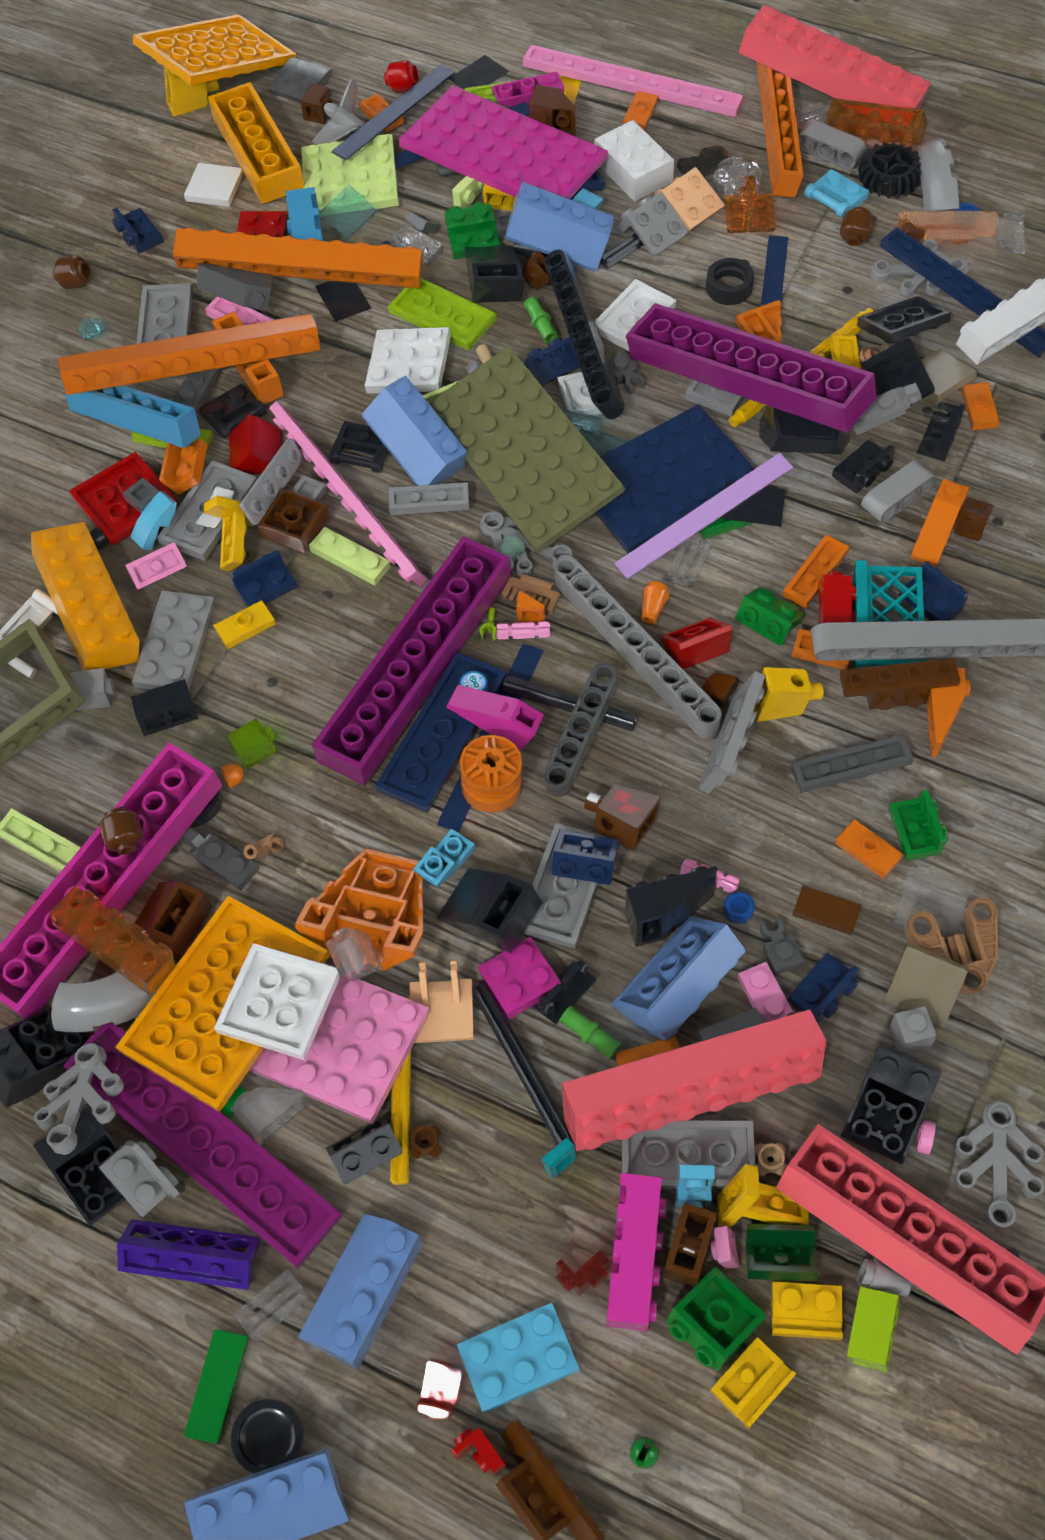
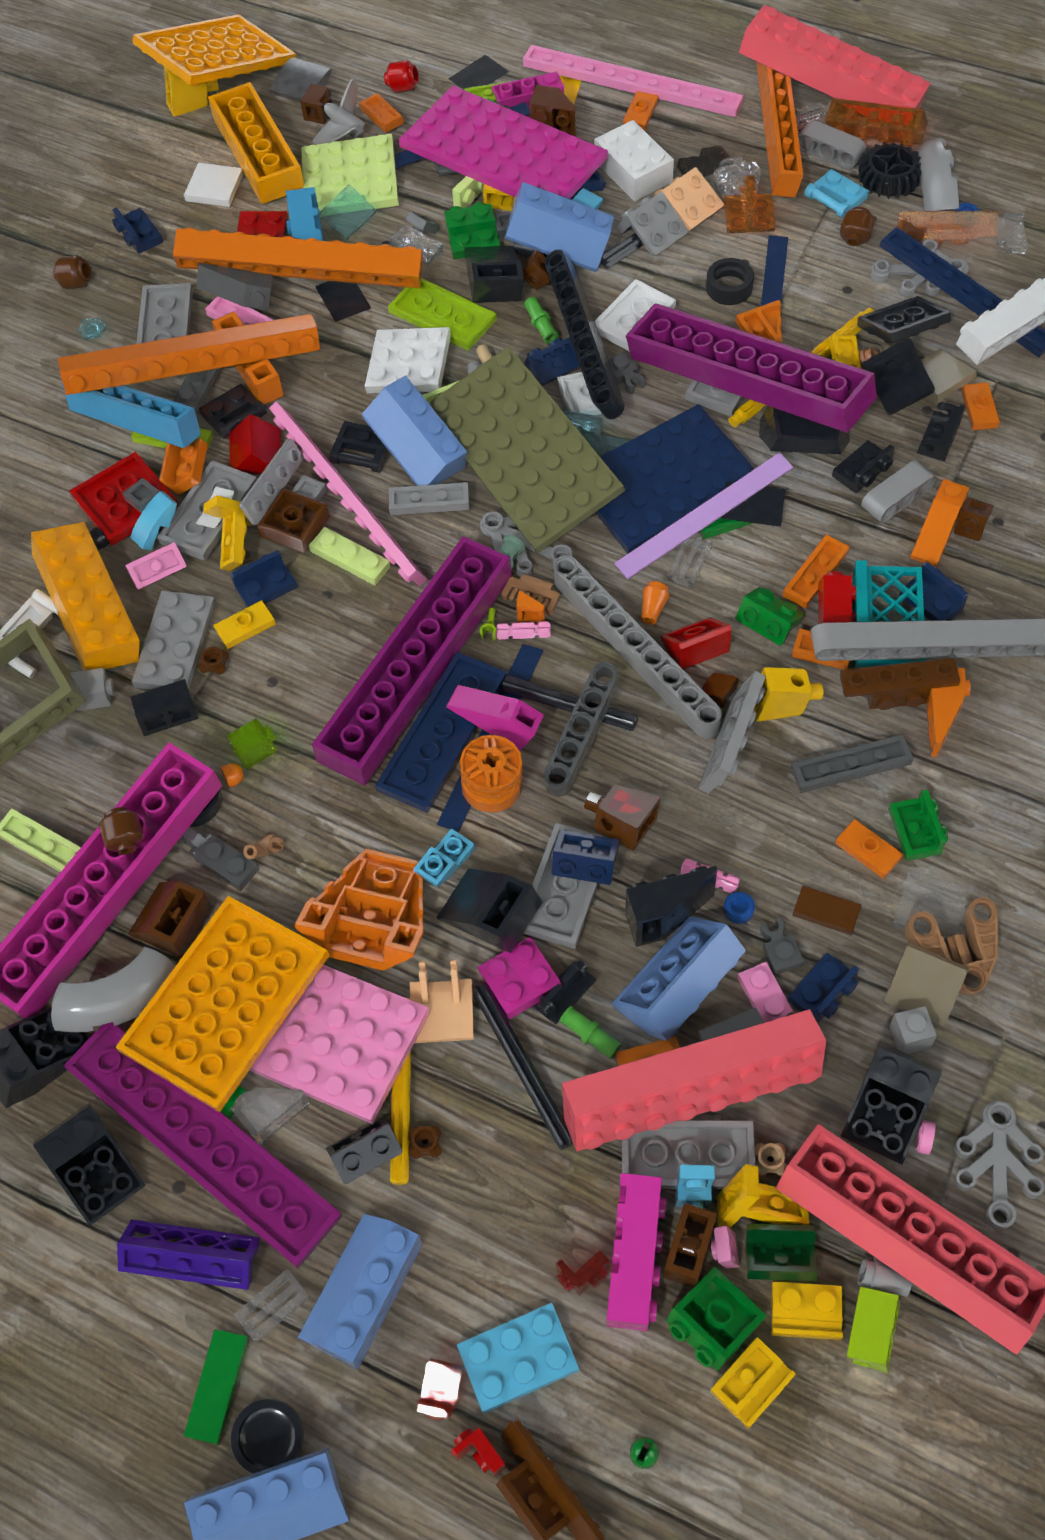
light grey plant [34,1043,124,1155] -> none
clear orange brick [49,886,175,996] -> none
light grey bracket [99,1140,180,1217] -> none
white plate [214,943,342,1060] -> none
clear brick [325,927,383,981] -> none
piece [331,65,455,160] -> none
tile [459,671,488,692] -> none
teal tile [542,1137,577,1179] -> none
light grey hinge [853,383,922,435] -> none
none -> reddish brown plate [198,647,229,675]

